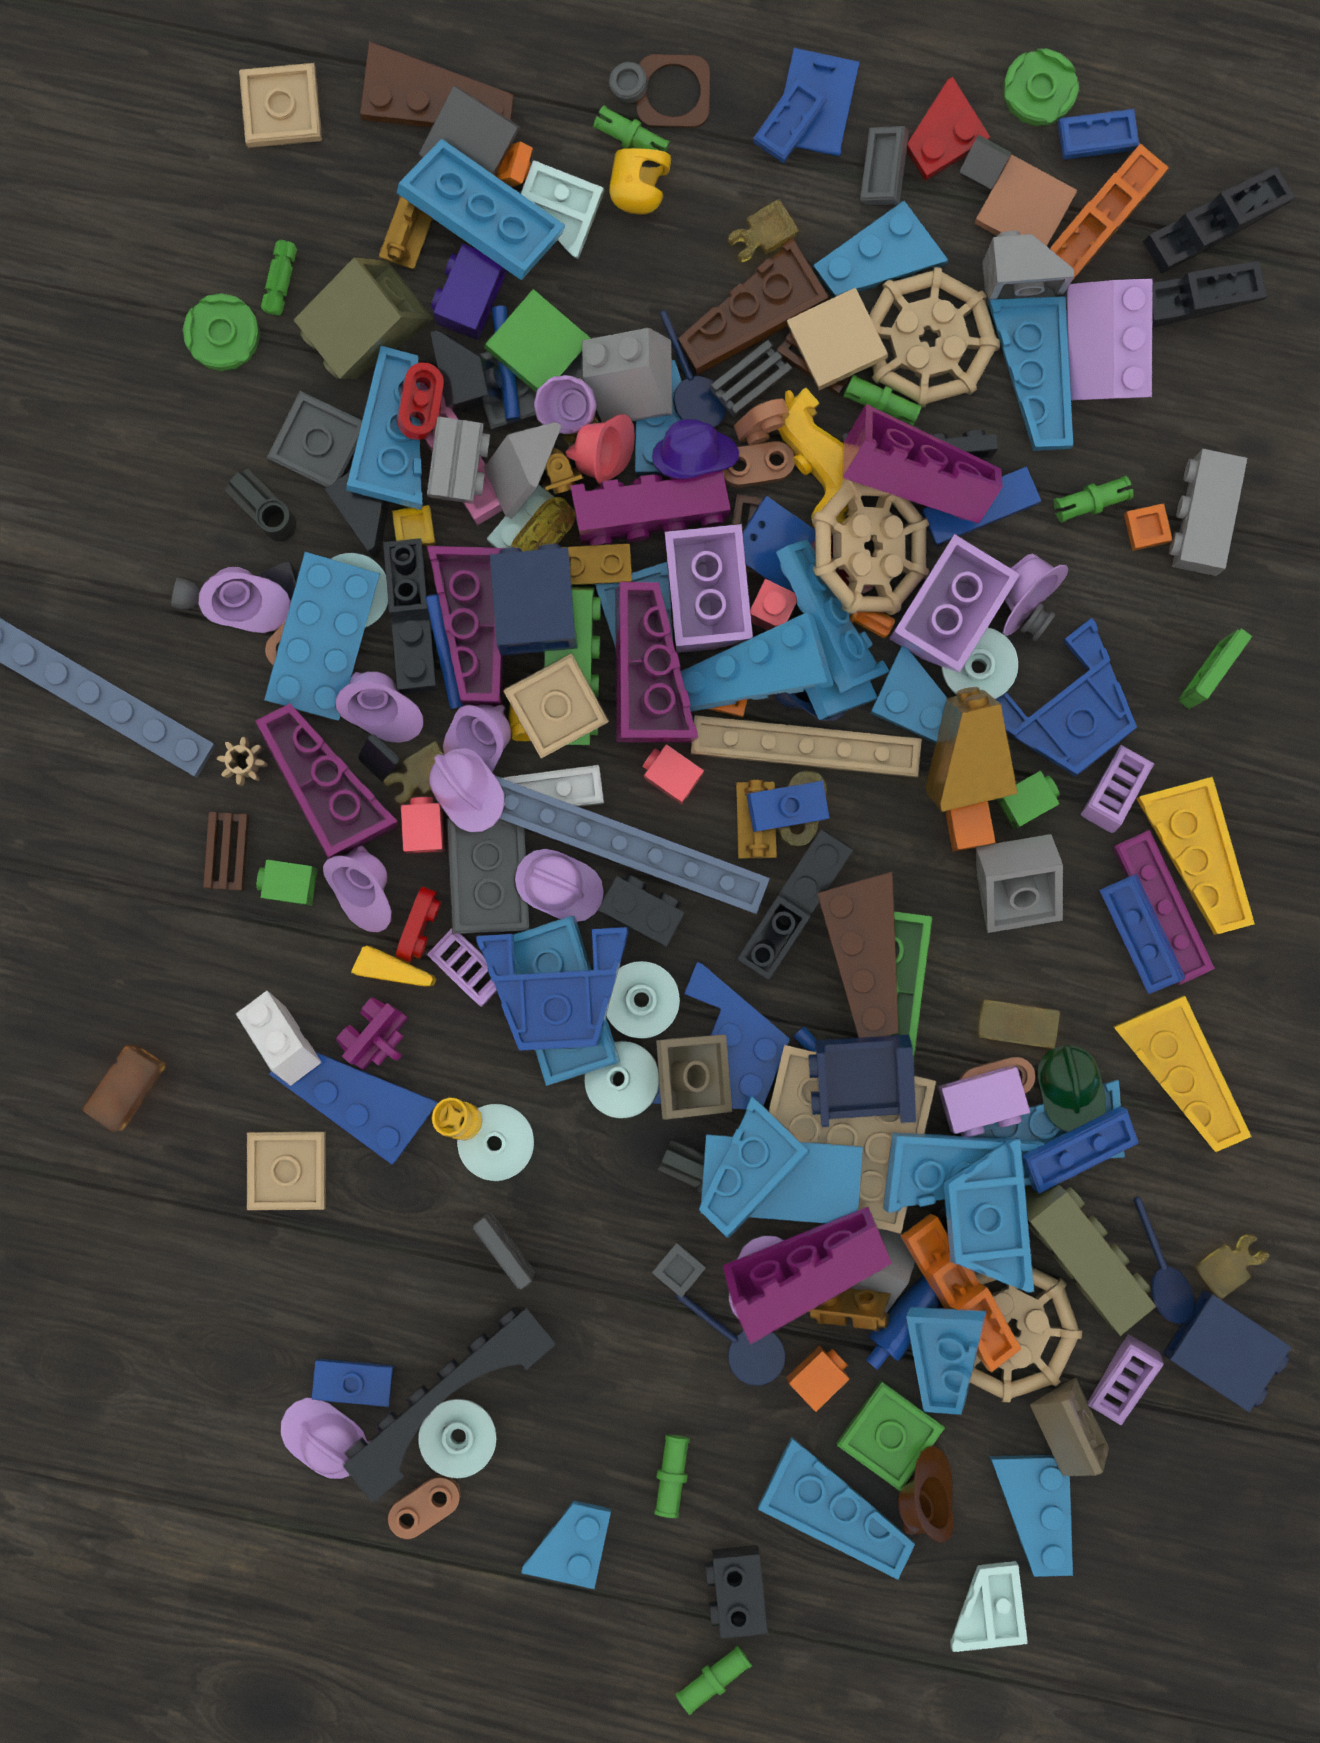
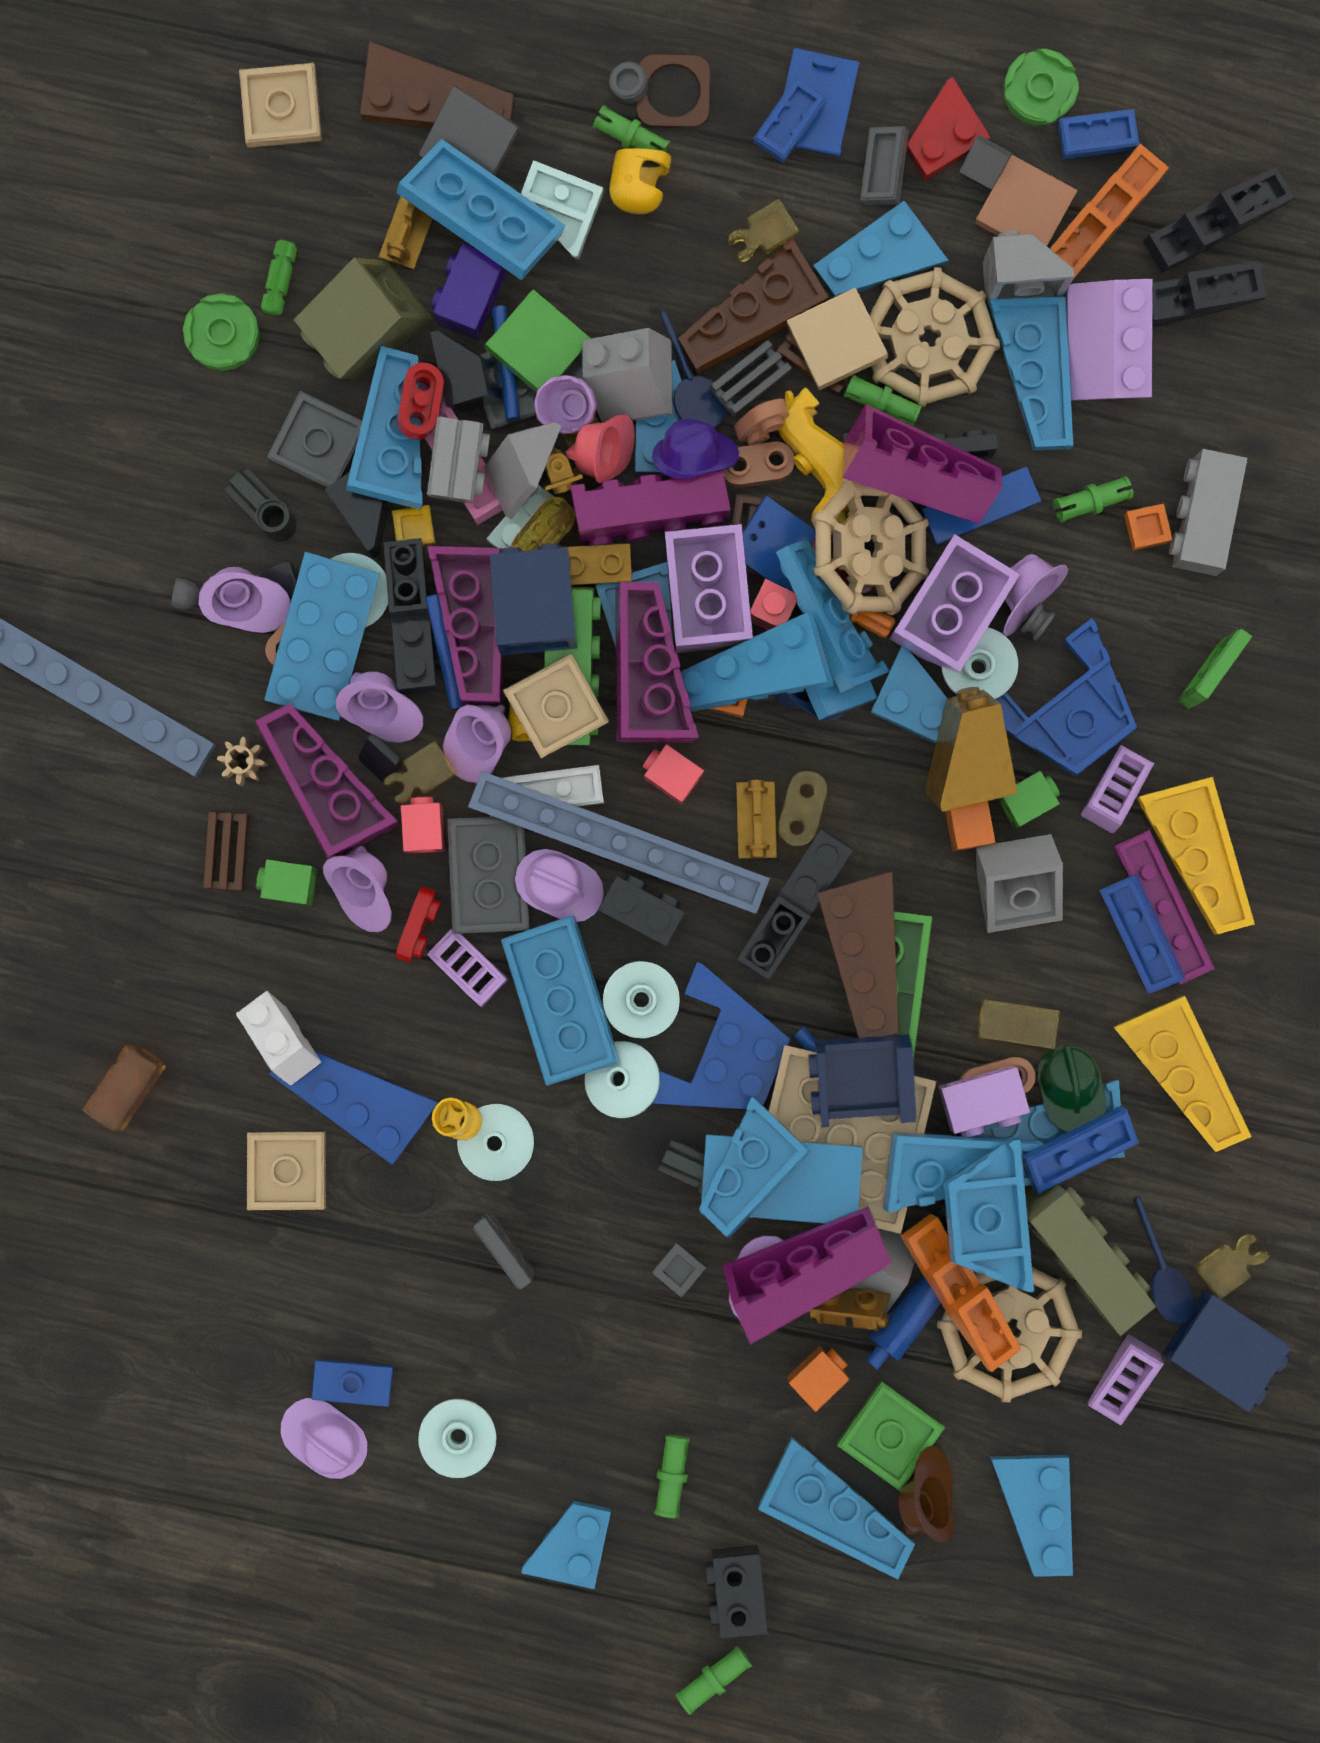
magenta hips [336,997,409,1070] -> none
black arch [343,1307,556,1503] -> none
yellow slope [351,946,437,986] -> none
nougat plate [388,1475,461,1539] -> none
lavender piece [429,748,505,832] -> none
blue wing [477,927,629,1050] -> none
orange plate [495,141,533,187] -> none
dark tan slope [656,1034,732,1119] -> none
dark blue piece [676,1294,785,1386] -> none
tan tile [691,715,922,778] -> none
blue plate [746,781,830,832] -> none
dark azure wing [906,1307,987,1415] -> none
light aqua wing [950,1561,1028,1652] -> none
dark tan slope [1030,1377,1109,1476] -> none

